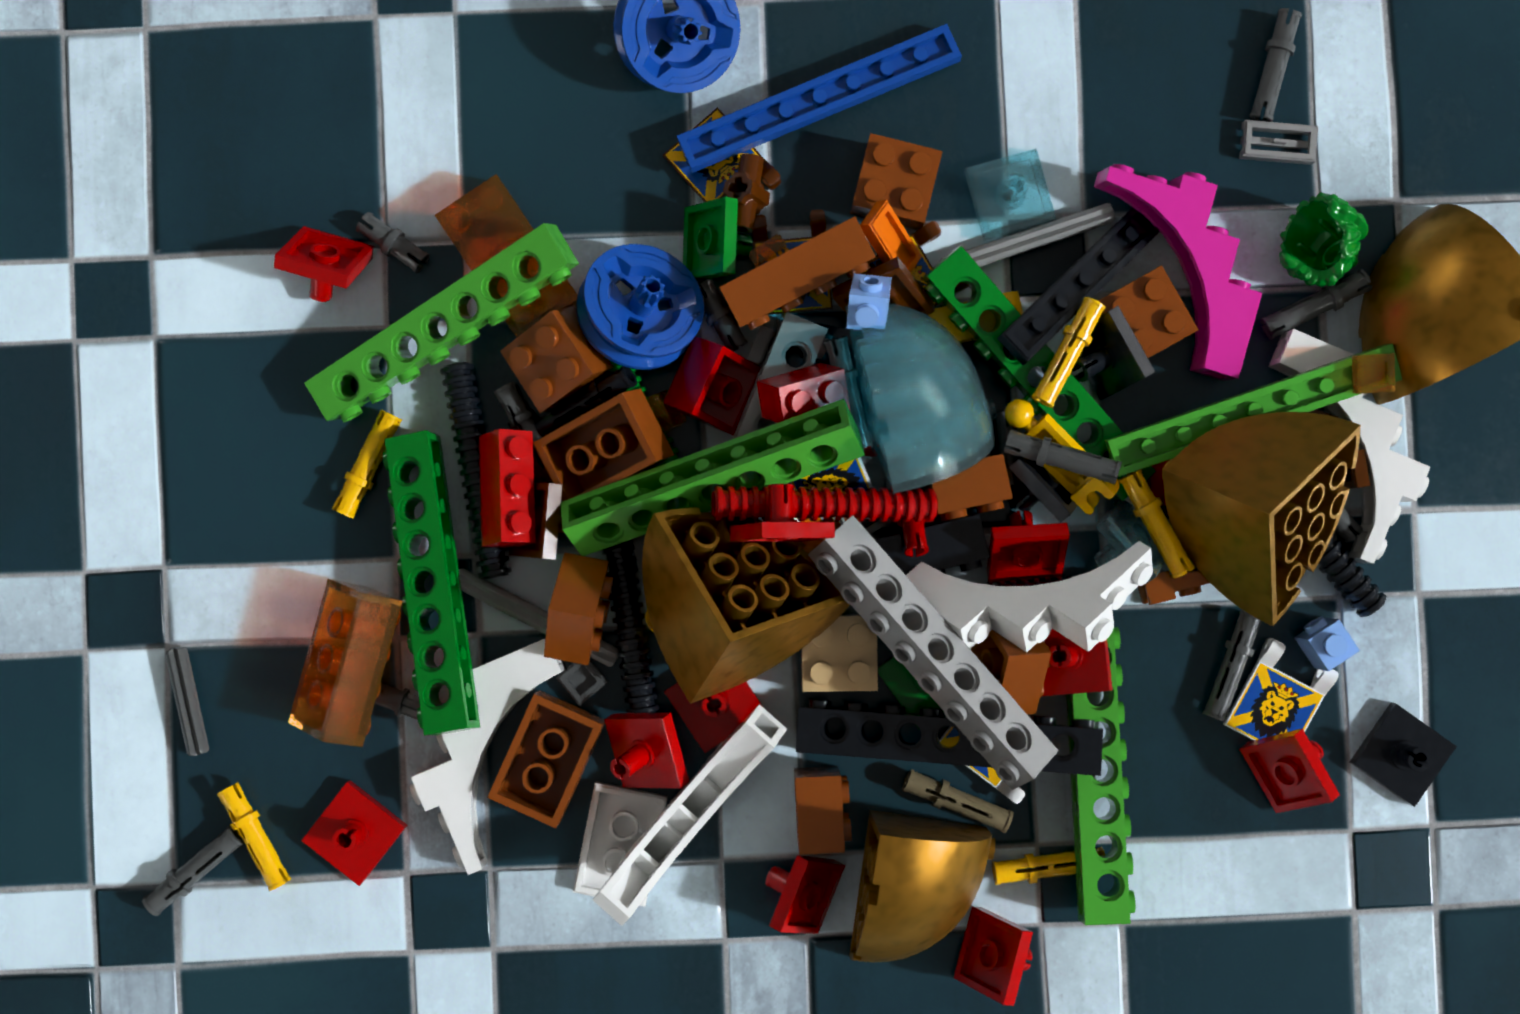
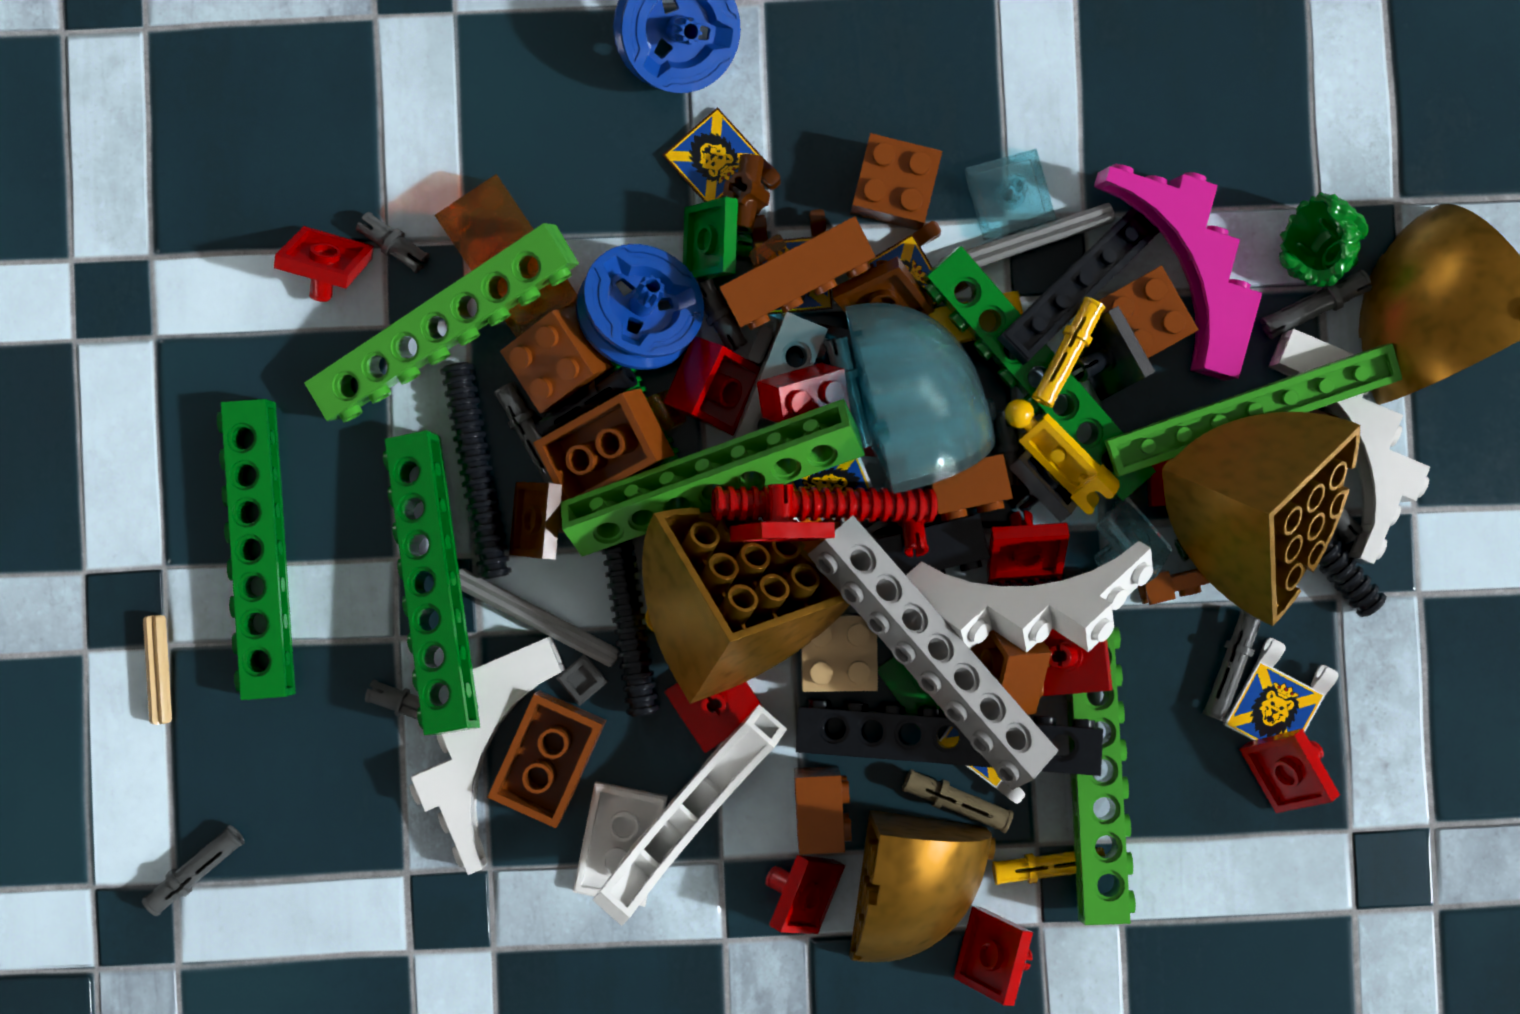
dark grey axle [165,647,209,756] -> none
yellow pin [217,782,291,891] -> none
clear orange brick [288,579,403,747] -> none
red tile [301,780,408,886] -> none
yellow pin [331,409,402,519] -> none
red brick [479,429,536,548] -> none
dark orange brick [544,552,614,665] -> none
red tile [604,712,690,789] -> none
blue plate [677,24,962,173] -> none
light blue brick [846,273,892,333] -> none
orange tile [860,200,922,273] -> none
dark grey pin [1004,429,1122,485] -> none
yellow pin [1119,469,1195,579] -> none
light grey tile [1239,120,1318,165] -> none
dark grey pin [1249,8,1302,122] -> none
light blue brick [1294,616,1360,671] -> none
reddish brown tile [1343,449,1371,489] -> none
black tile [1349,702,1457,807] -> none
clear orange tile [1352,353,1395,394] -> none
none -> tan axle [143,615,172,725]
none -> green brick [217,399,296,700]

